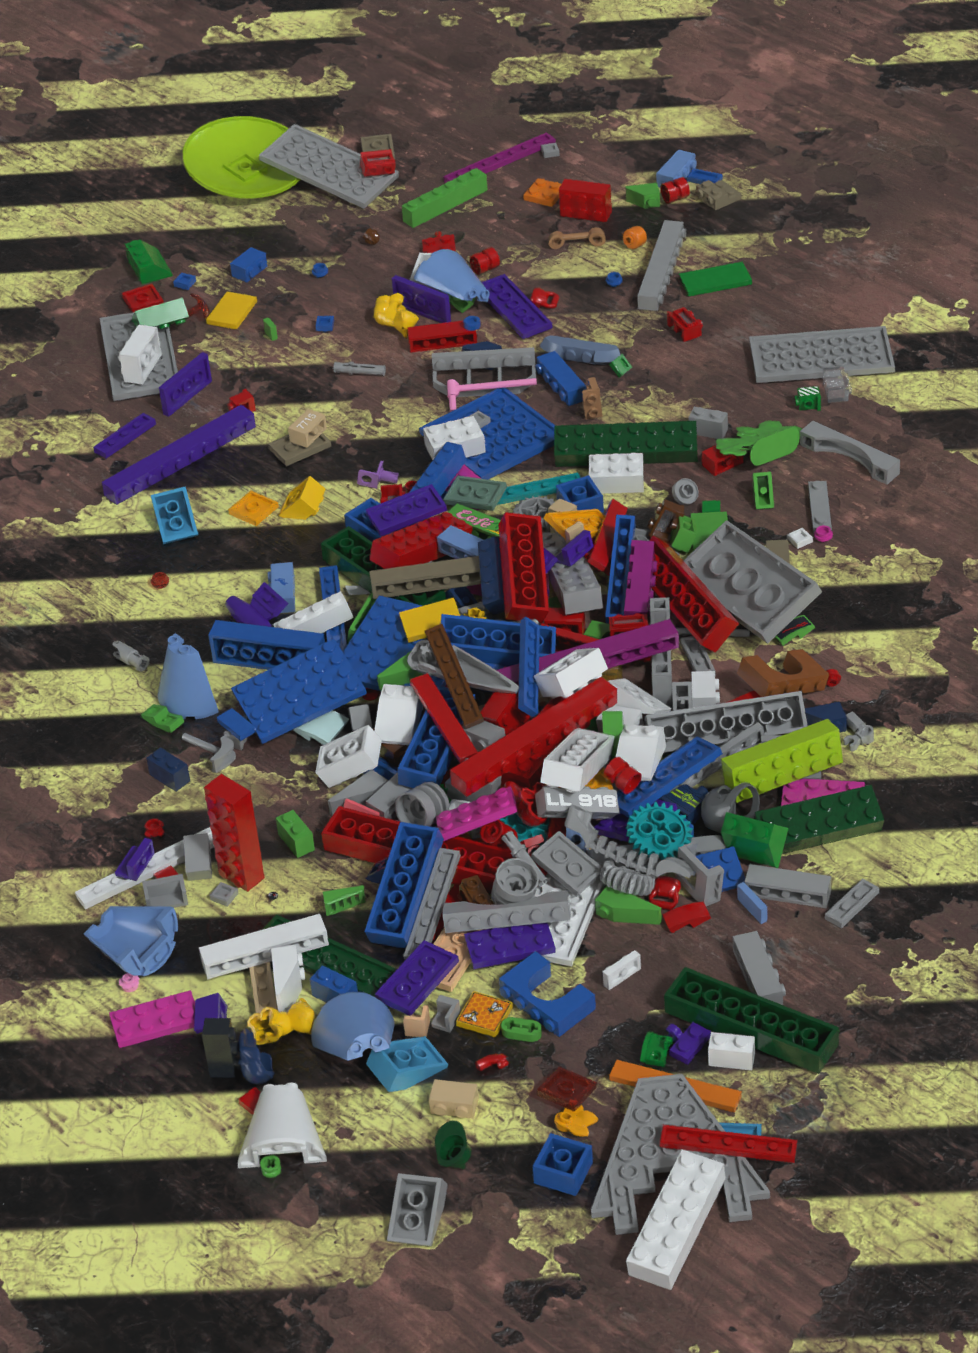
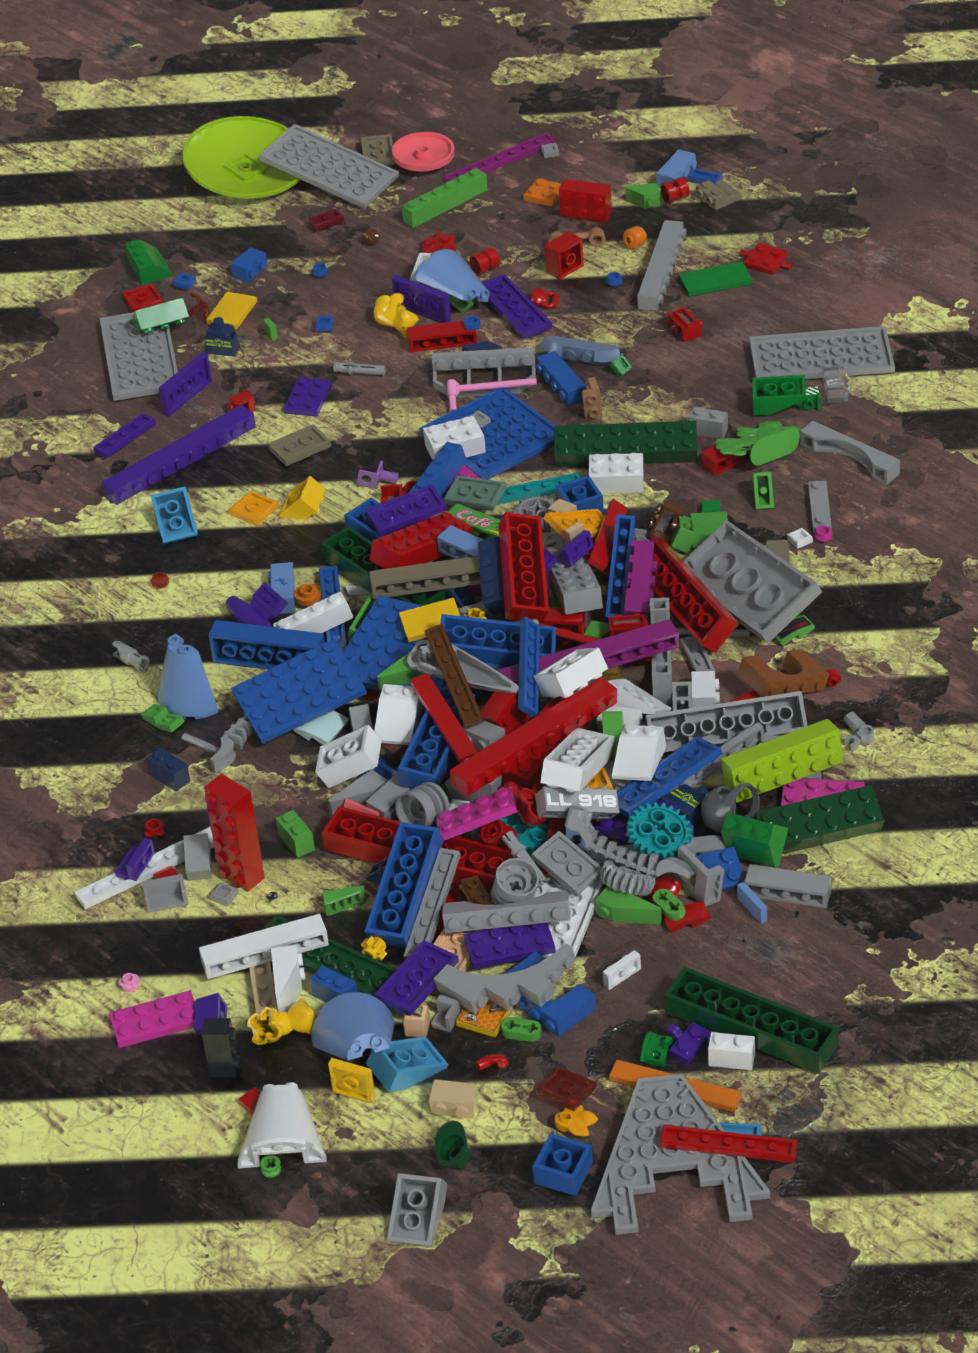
medium blue cone [84,906,178,976] -> none
white brick [118,325,162,384] -> none
blue tile [217,708,256,741] -> none
dark blue hair [238,1028,275,1085] -> none
tan brick [288,409,327,448] -> none
red window [360,149,396,177] -> none
red tile [520,834,544,857] -> none
red wheel [603,757,642,794] -> none
white brick [626,1149,726,1290] -> none
light grey plate [672,478,699,505] -> none
light grey brick [733,931,786,1005] -> none
dark blue slope [805,702,847,733] -> none
light grey tile [825,878,879,929] -> none
none -> dark blue torso [205,317,240,357]
none -> dark purple plate [284,377,331,417]
none -> orange plate [294,584,322,607]
none -> dark red plate [308,209,344,231]
none -> yellow tile [328,1058,375,1103]
none -> yellow gear [361,936,387,961]
none -> coral dish [392,132,455,171]
none -> light grey arch [434,943,576,1014]
none -> red brick [545,231,584,280]
none -> bright green beam [653,889,686,921]
none -> red plate [739,242,792,275]
none -> green slope [753,375,806,416]

